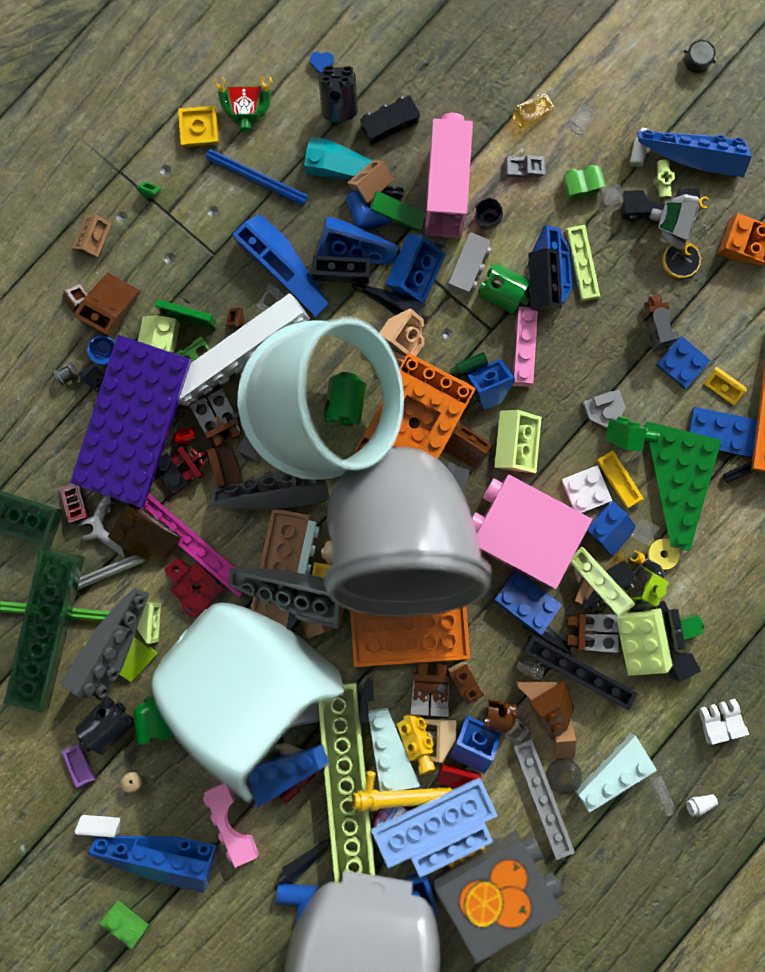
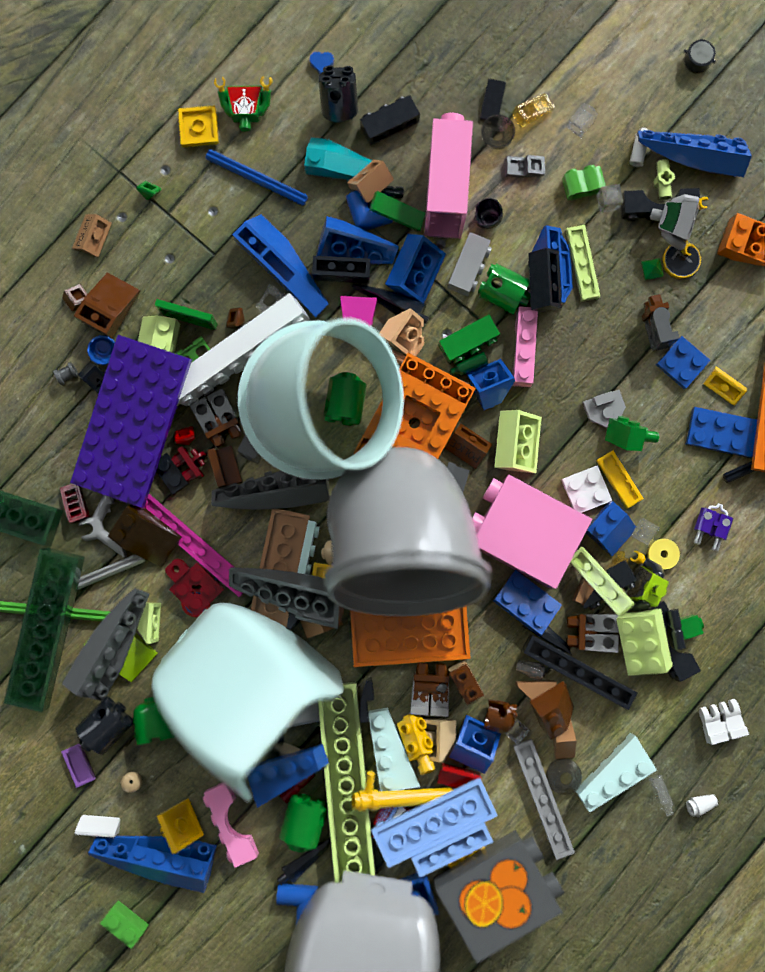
green wing [646,421,721,552] -> none
none -> yellow tile [157,798,204,854]
none -> green cylinder [279,793,328,853]
none -> dark pink torso [341,296,377,327]
none -> green brick [438,315,500,364]
none -> black slope [480,79,506,123]
none -> clear smoke piece [481,115,515,149]
none -> green slope [641,258,664,280]
none -> dark purple piece [694,503,733,551]

